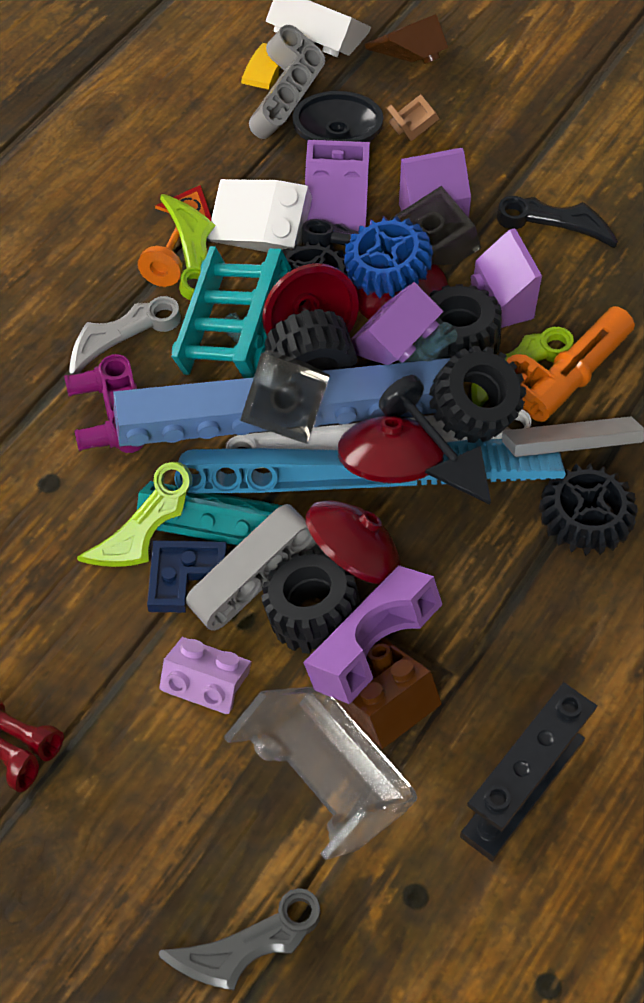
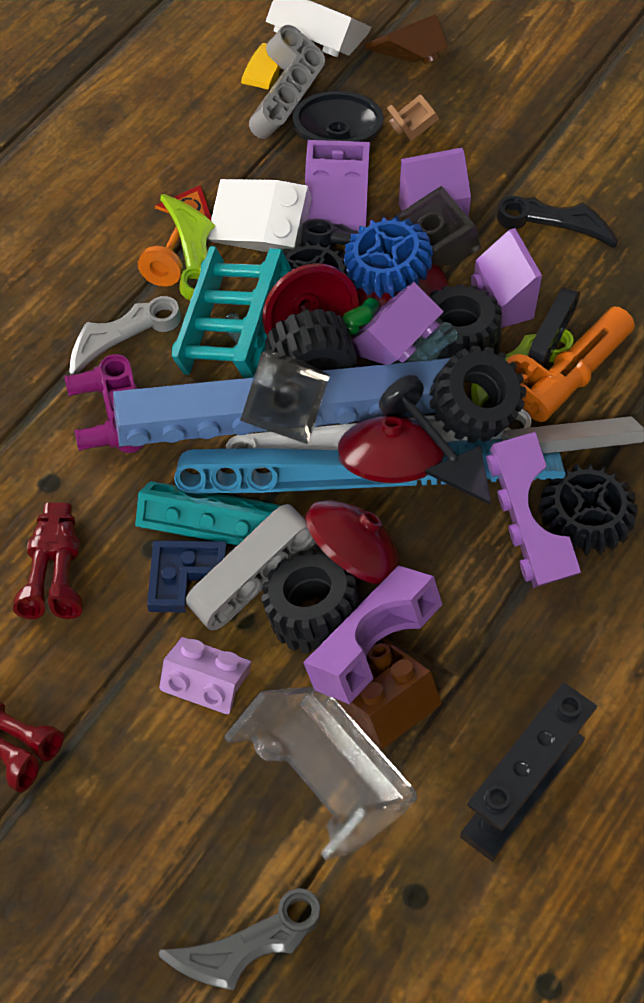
lime piece [77,462,192,567] -> none
none -> dark red piece [13,503,84,619]
none -> green arm [342,298,379,335]
none -> medium lavender arch [486,432,581,588]
none -> black beam [528,287,580,368]

